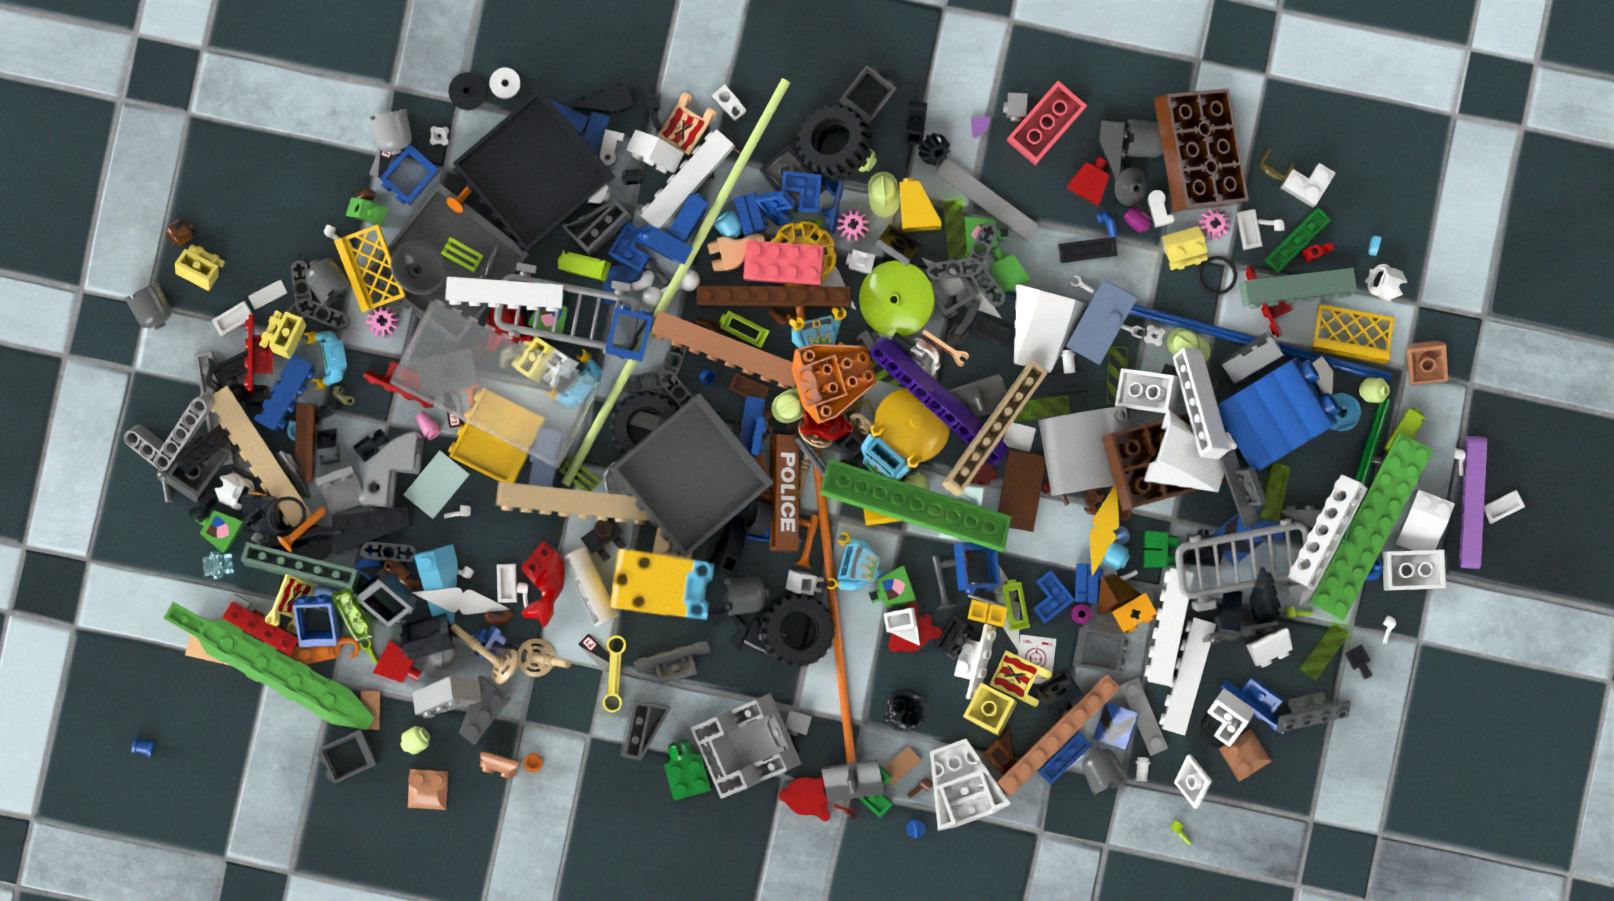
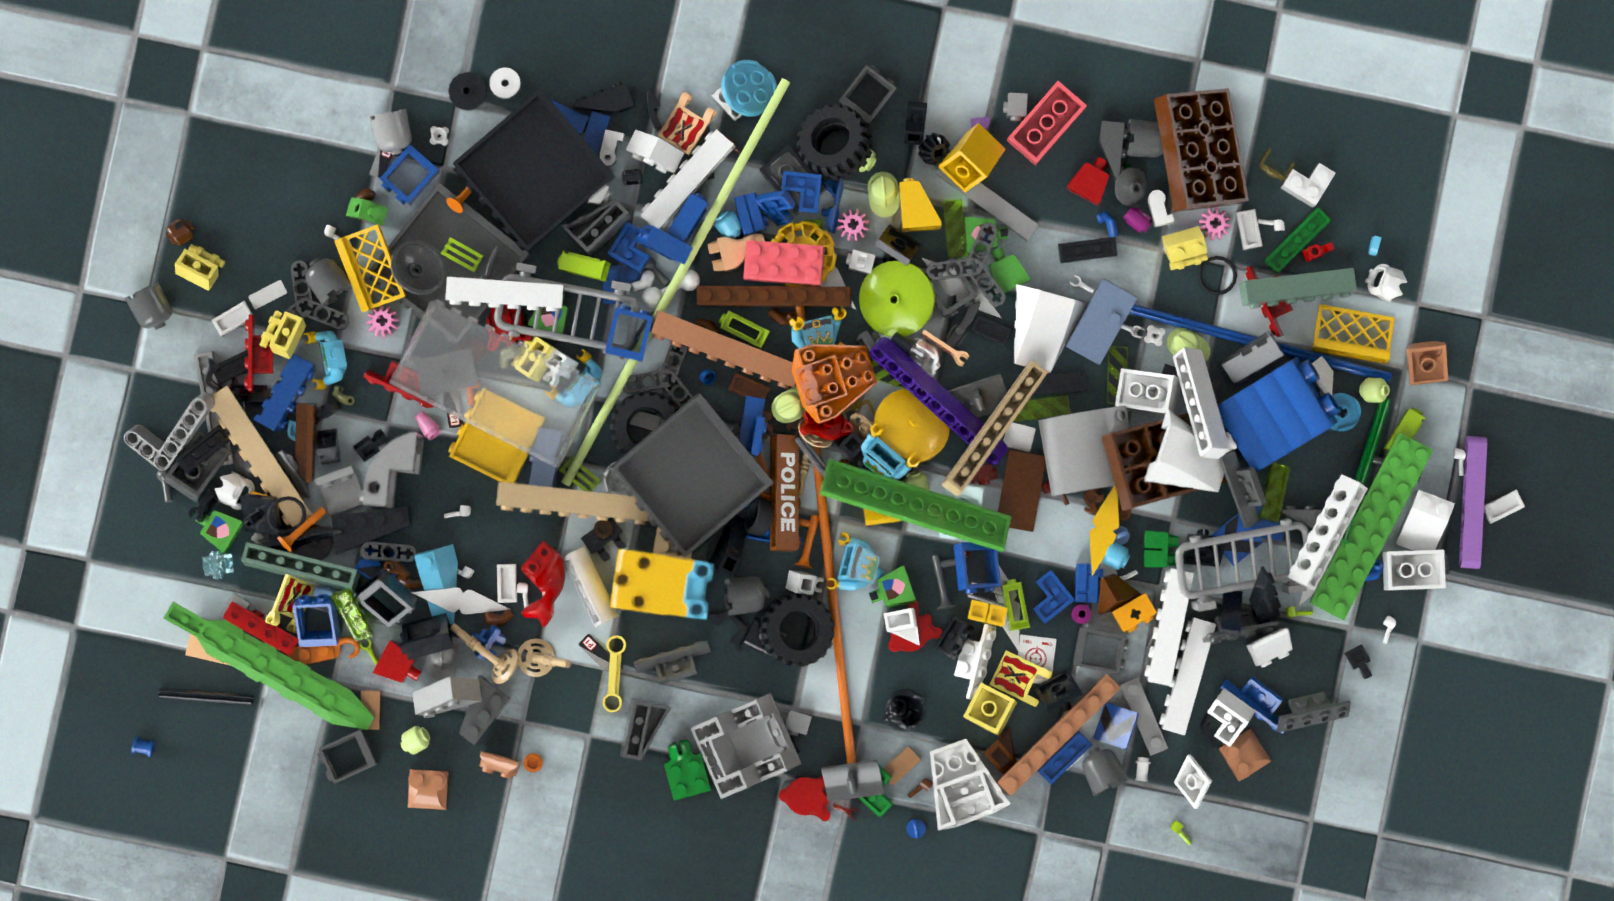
light aqua tile [403,450,470,519] -> none
white pin [1060,350,1076,373] -> none
clear neon green tile [1299,623,1349,680] -> none
none -> black axle [158,688,254,705]
none -> medium azure tile [721,60,777,117]
none -> yellow slope [938,123,1006,192]

